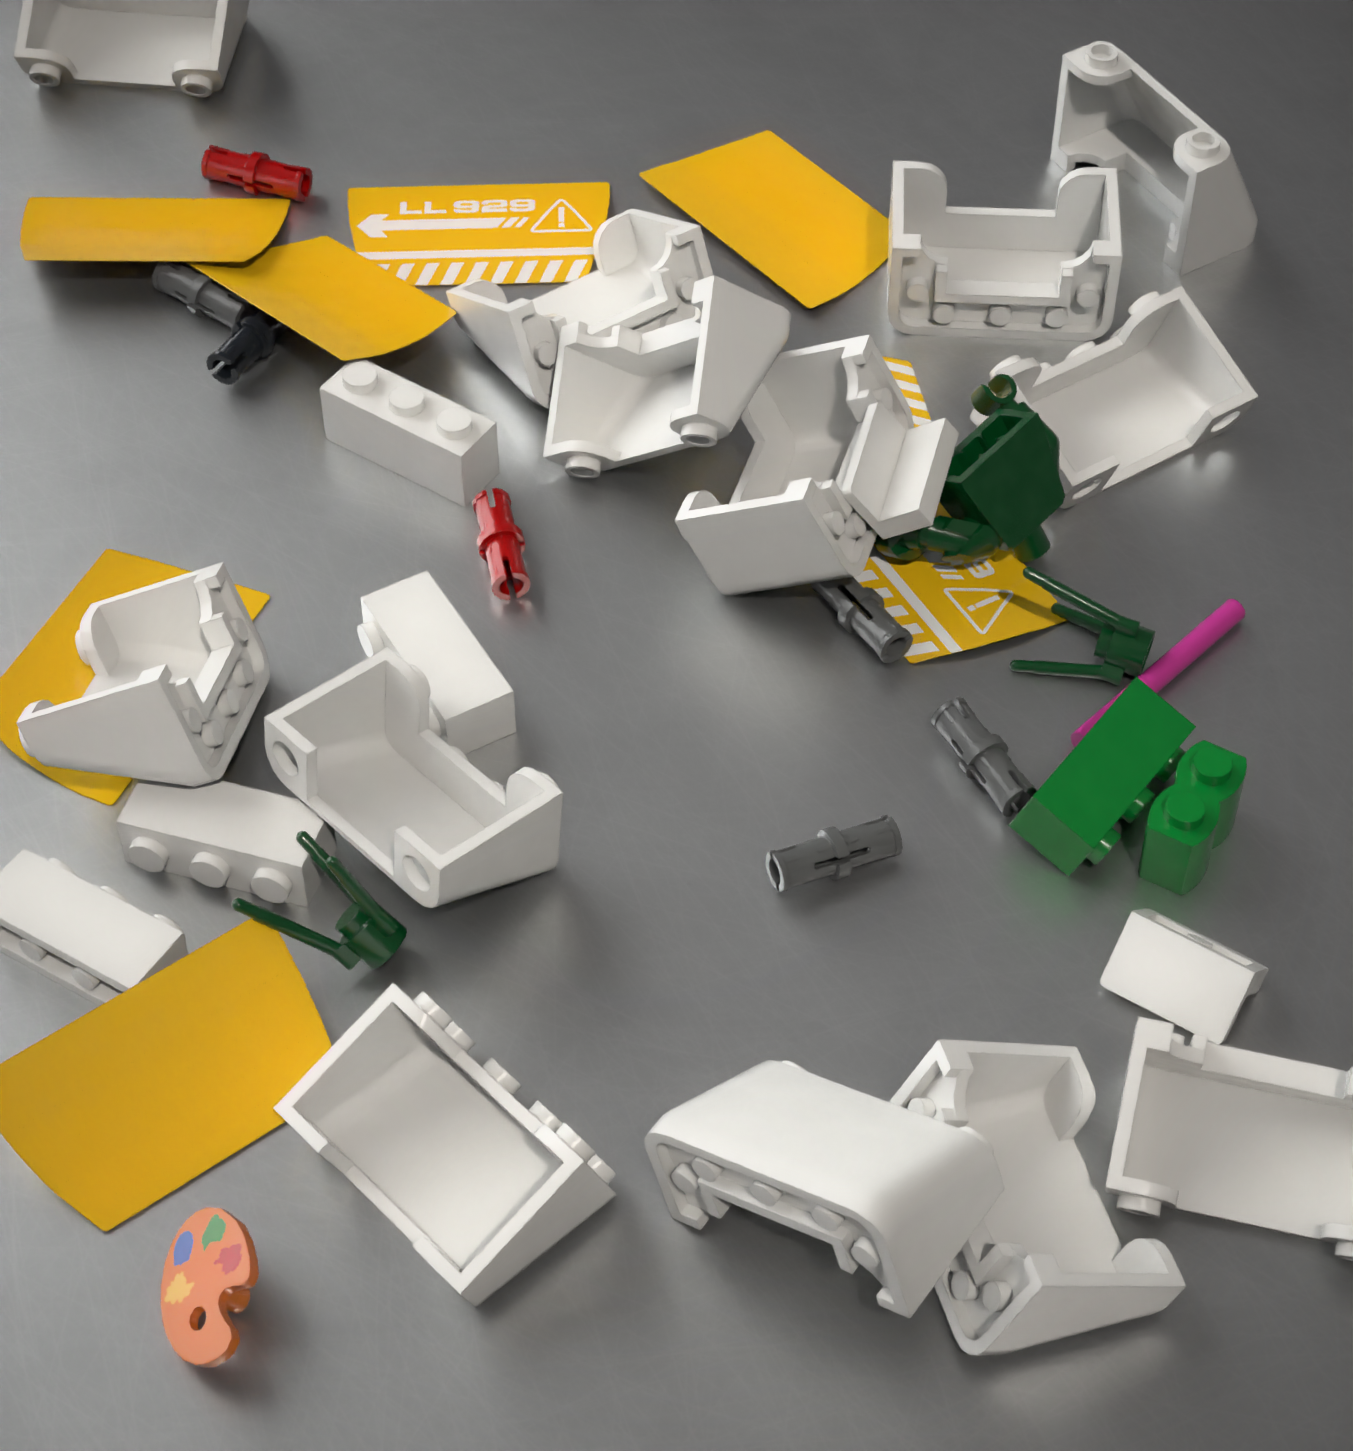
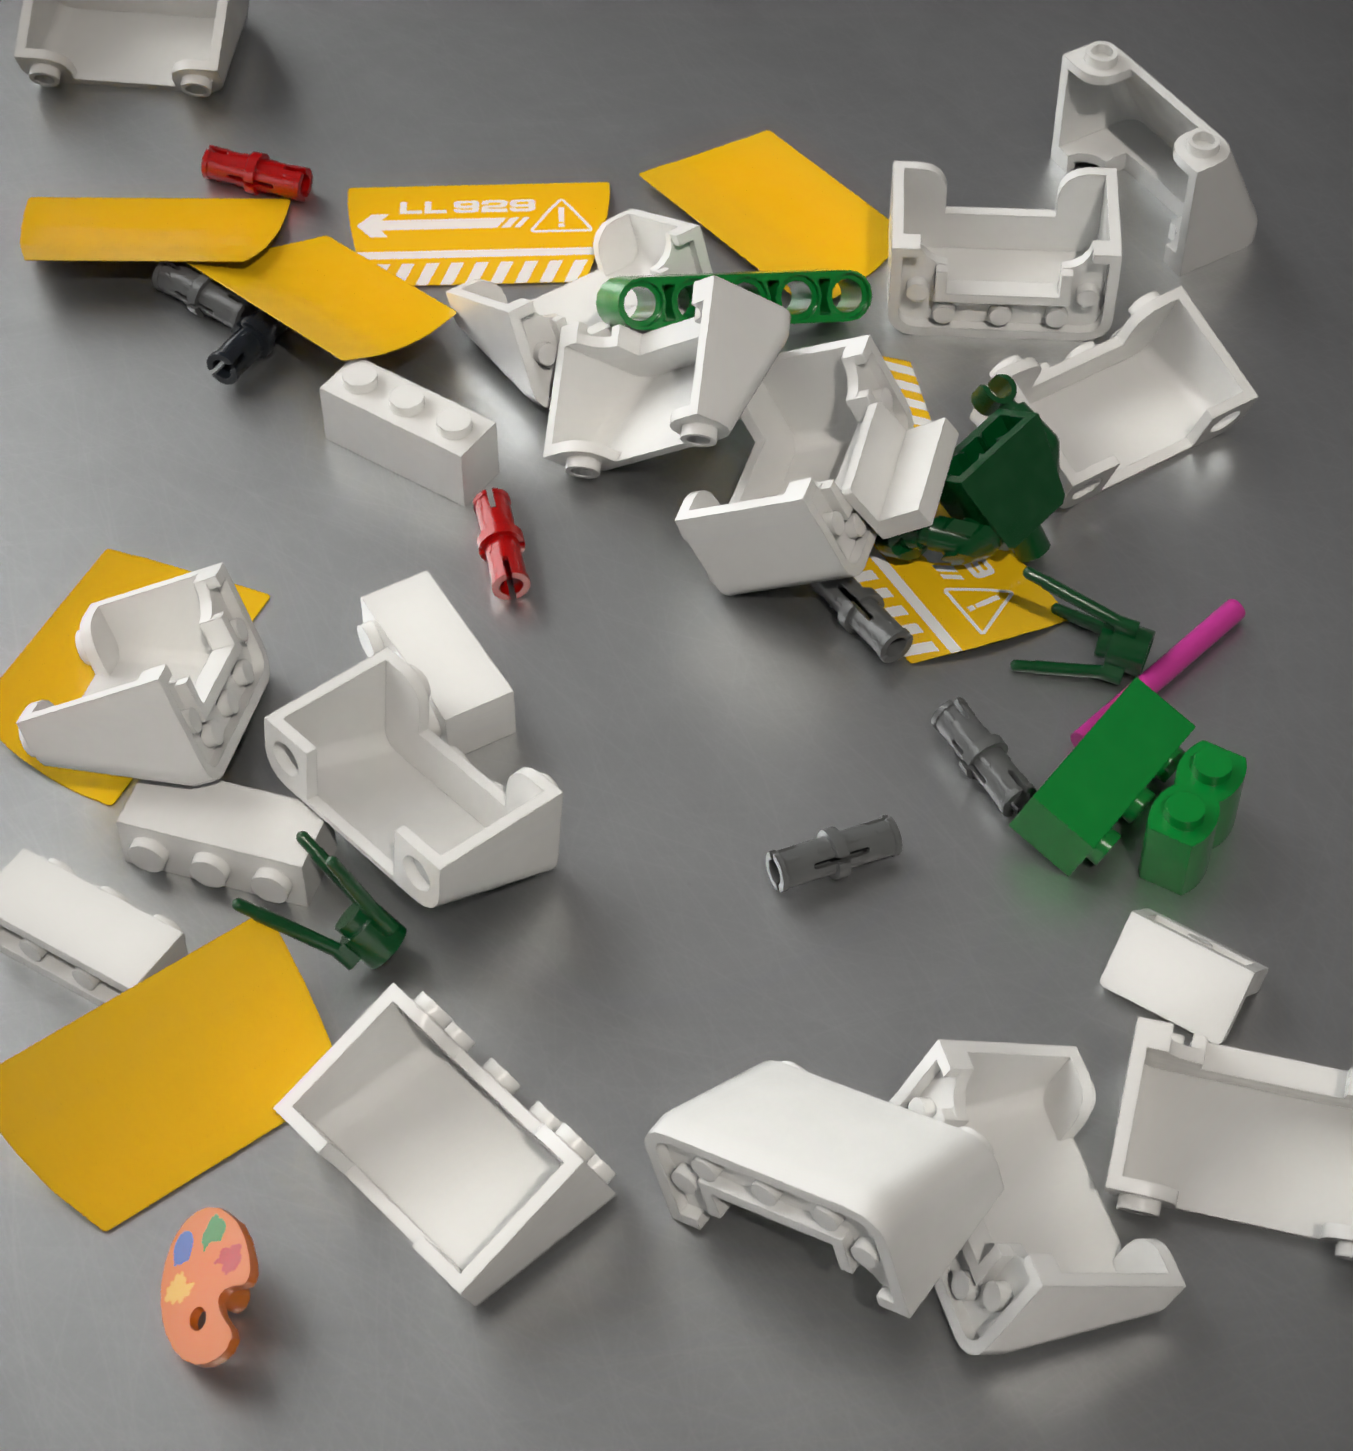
none -> green beam [596,269,872,330]

